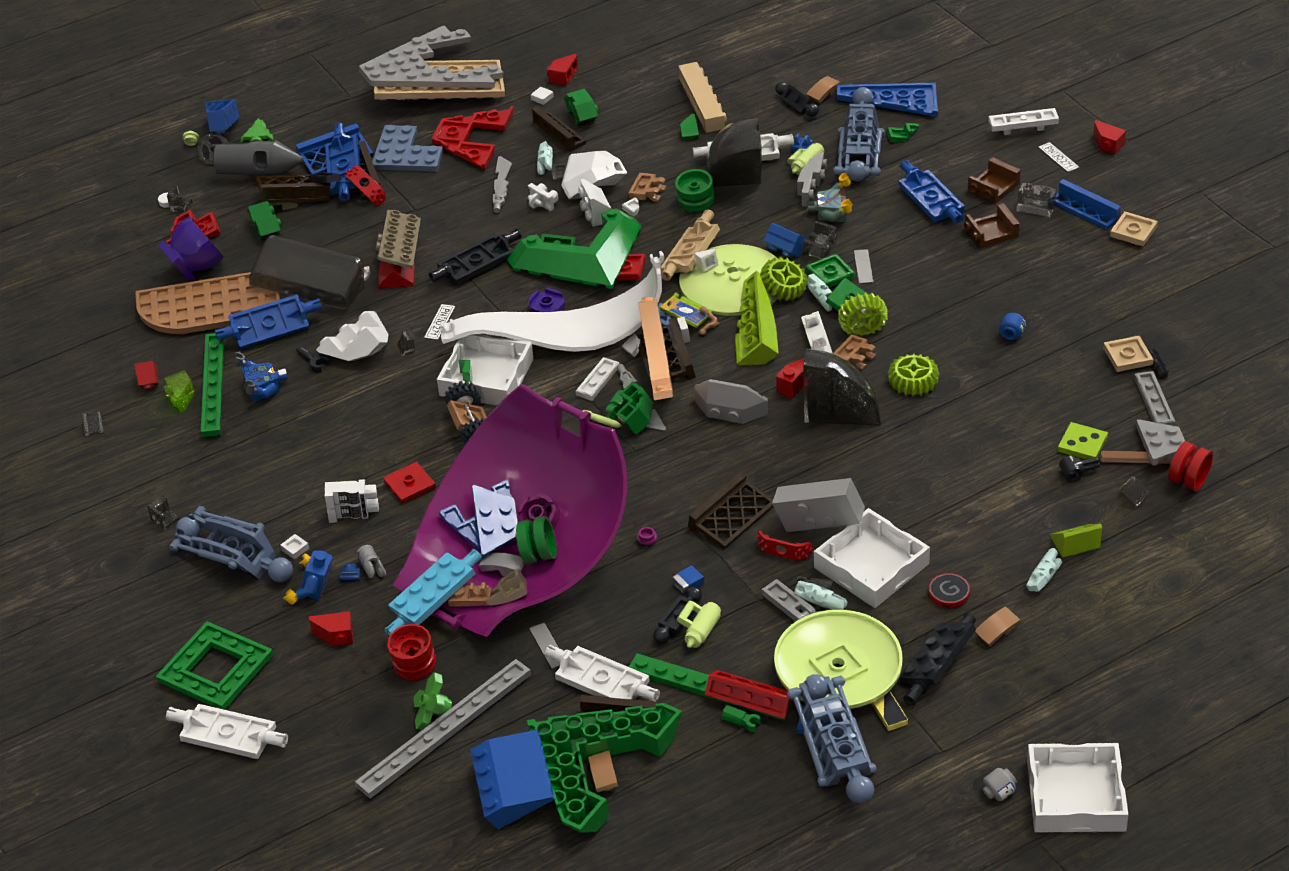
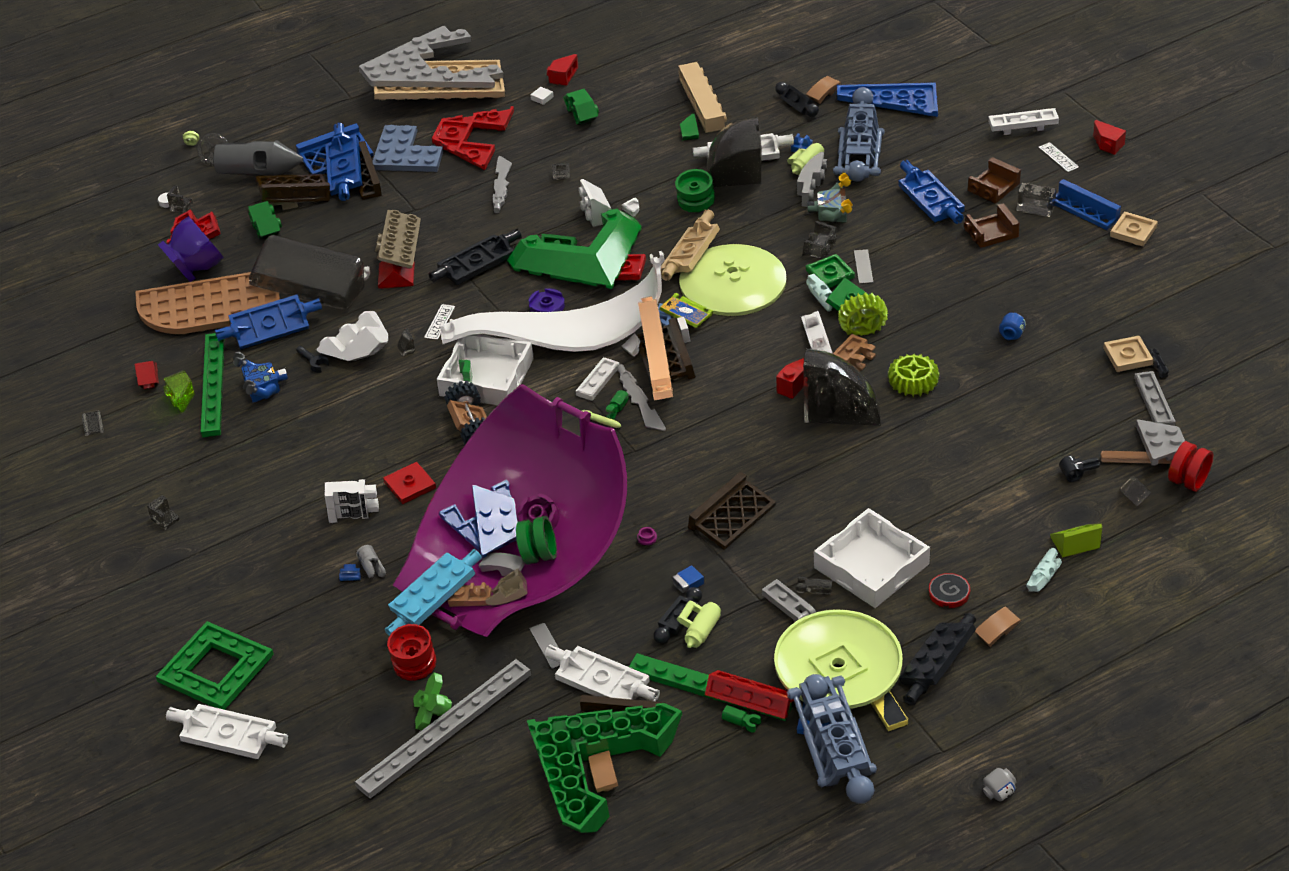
sand blue piece [169,506,293,583] -> none
blue wedge [205,99,239,134] -> none
bright green rock [240,118,273,143] -> none
white tile [280,534,309,559] -> none
blue torso [283,550,333,605] -> none
black tile [308,172,341,183] -> none
red slope [309,611,353,646] -> none
red piece [344,166,386,205] -> none
blue slope [470,730,555,830] -> none
white hips [528,183,558,211] -> none
dark brown fence [532,106,586,152] -> none
light aqua hinge [537,141,553,175] -> none
white brick [561,151,627,199] -> none
green brick [616,381,653,435] -> none
medium nougat plate [628,173,666,202] -> none
white slope [694,249,719,272] -> none
light grey wedge [694,379,768,424] -> none
medium nougat piece [699,306,720,336] -> none
lime wedge [735,271,779,366] -> none
red piece [756,530,814,561] -> none
lime gear [760,256,808,302] -> none
blue brick [764,223,807,258] -> none
light grey brick [772,478,865,532] -> none
light aqua hinge [794,581,848,610] -> none
green slope [886,123,919,142] -> none
white tile [1027,743,1128,832] -> none
lime tile [1058,422,1108,460] -> none

